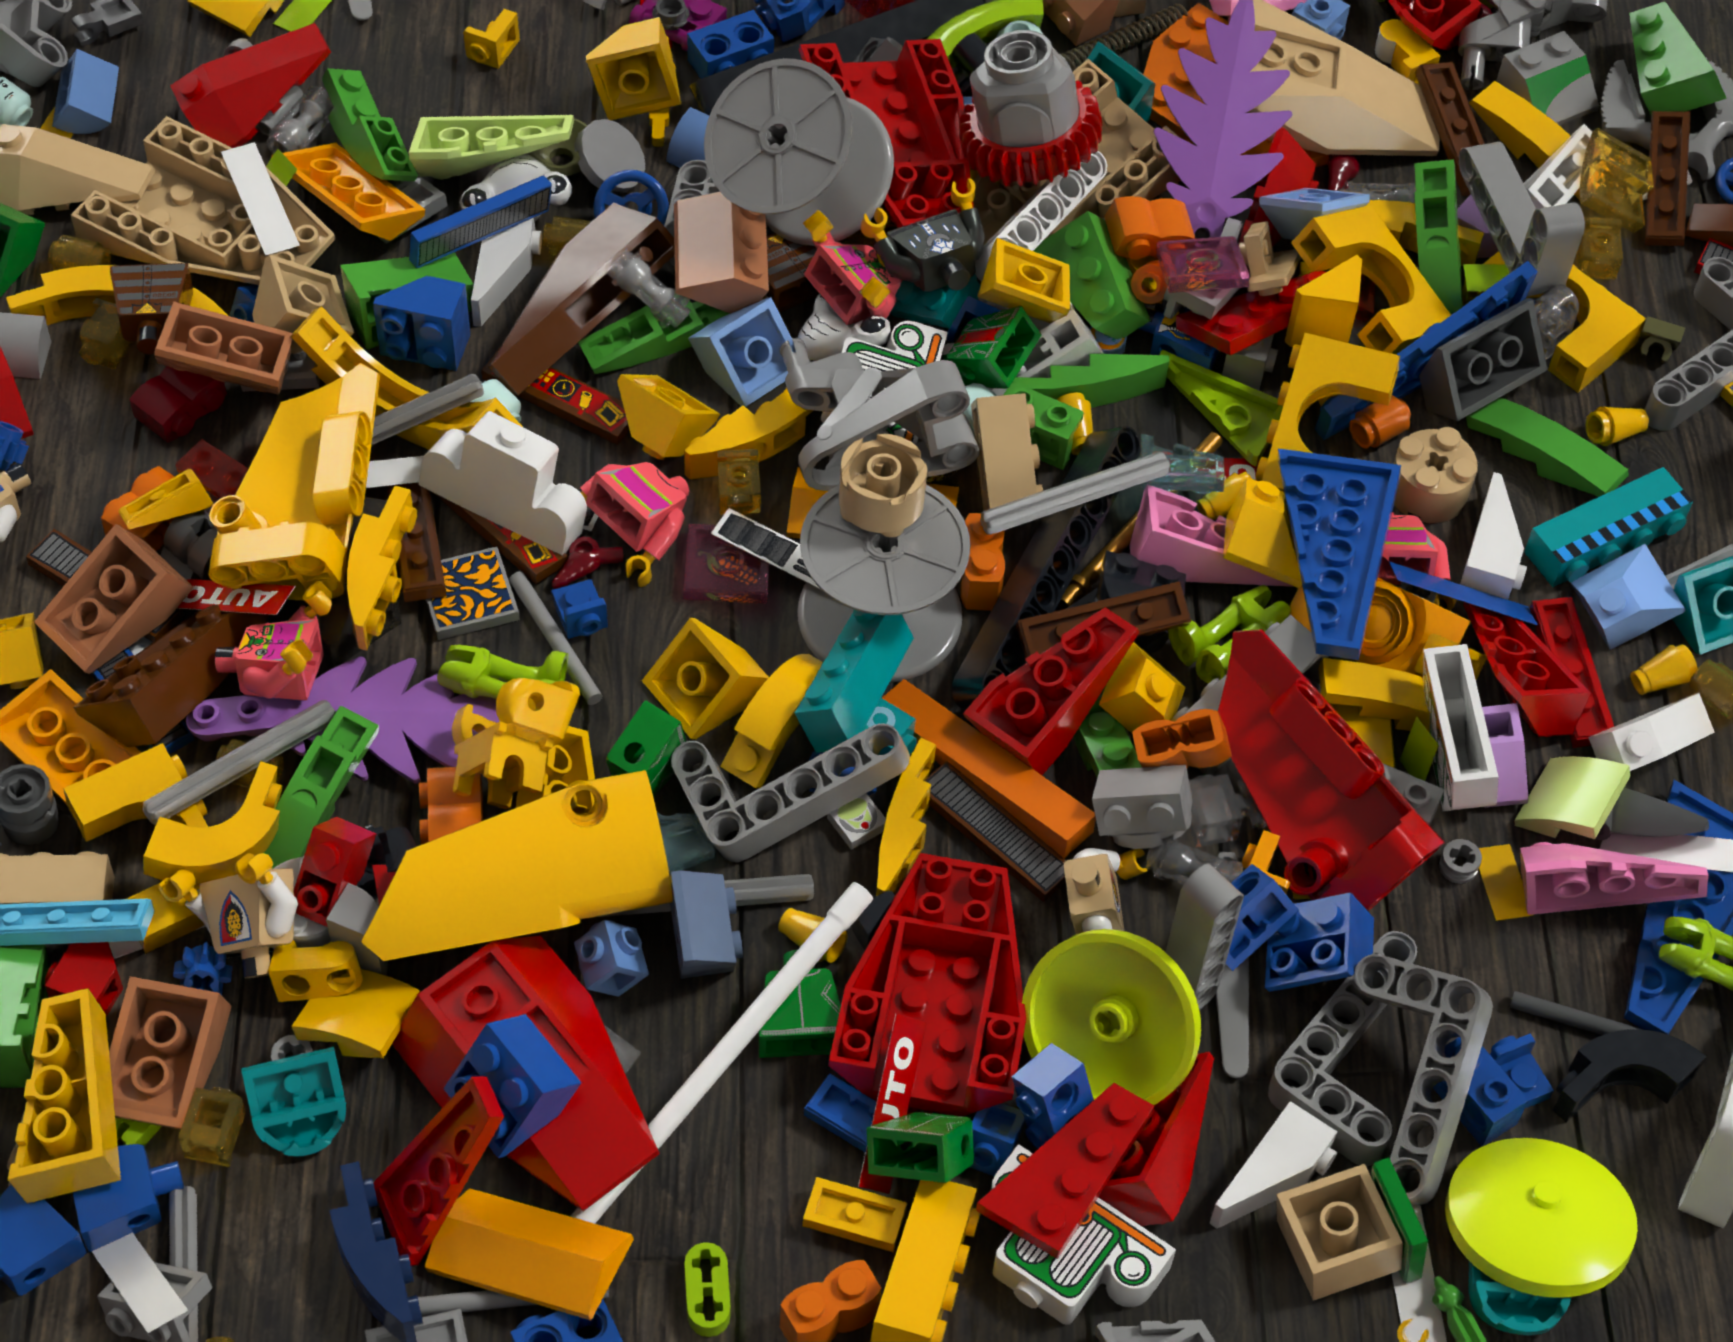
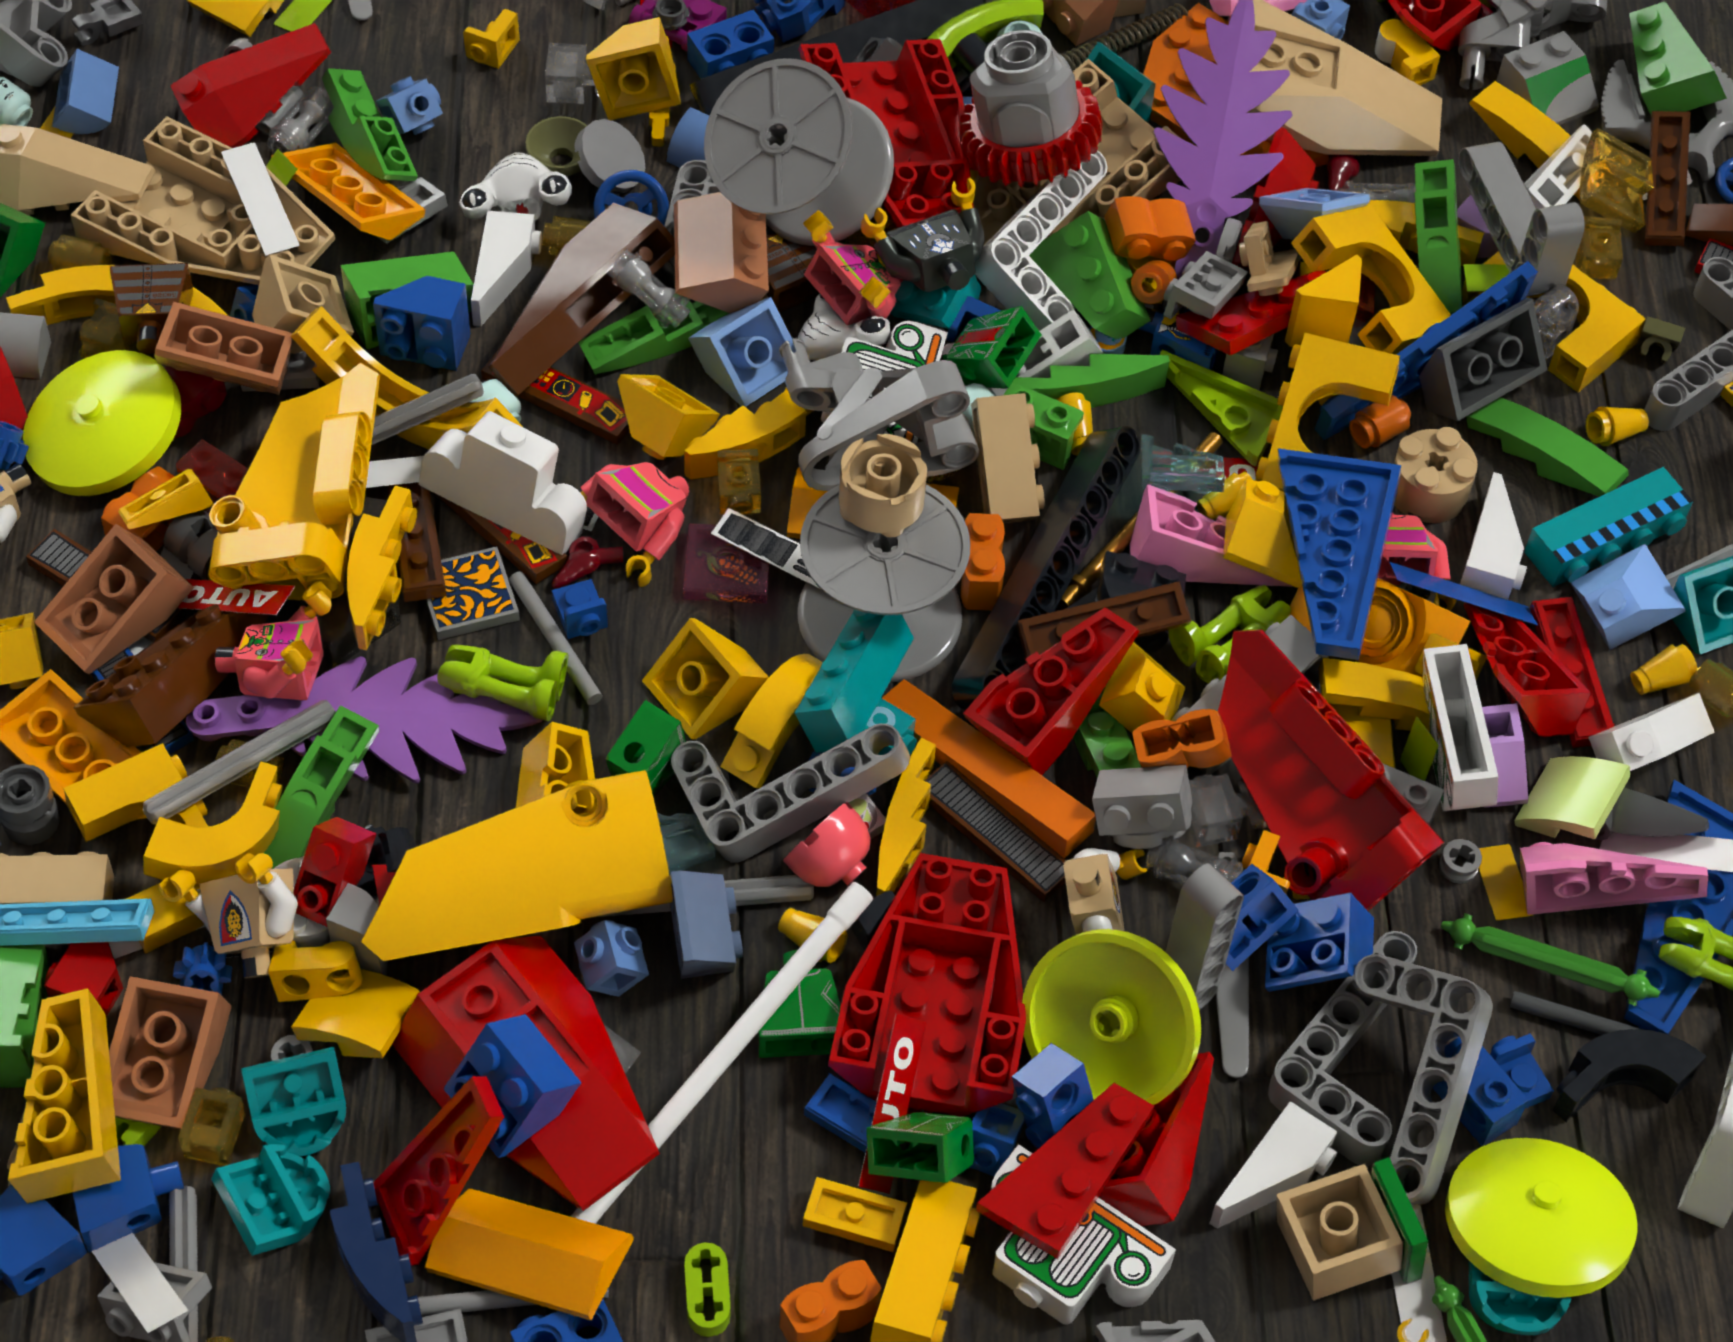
yellowish green wedge [409,115,574,179] -> none
tile [409,175,552,268] -> none
orange brick [419,767,483,845] -> none
yellow piece [451,678,580,810] -> none
yellow slope [977,238,1070,323] -> none
light grey axle [980,452,1170,535] -> none
clear pink tile [1156,236,1249,293] -> none
reddish brown tile [1415,62,1485,196] -> none
none -> neon yellow dish [23,350,181,496]
none -> teal slope [211,1144,330,1256]
none -> medium blue brick [376,76,443,135]
none -> clear brick [545,43,599,104]
none -> coral cylinder [783,802,871,887]
none -> bright green wheel [1441,913,1660,1006]

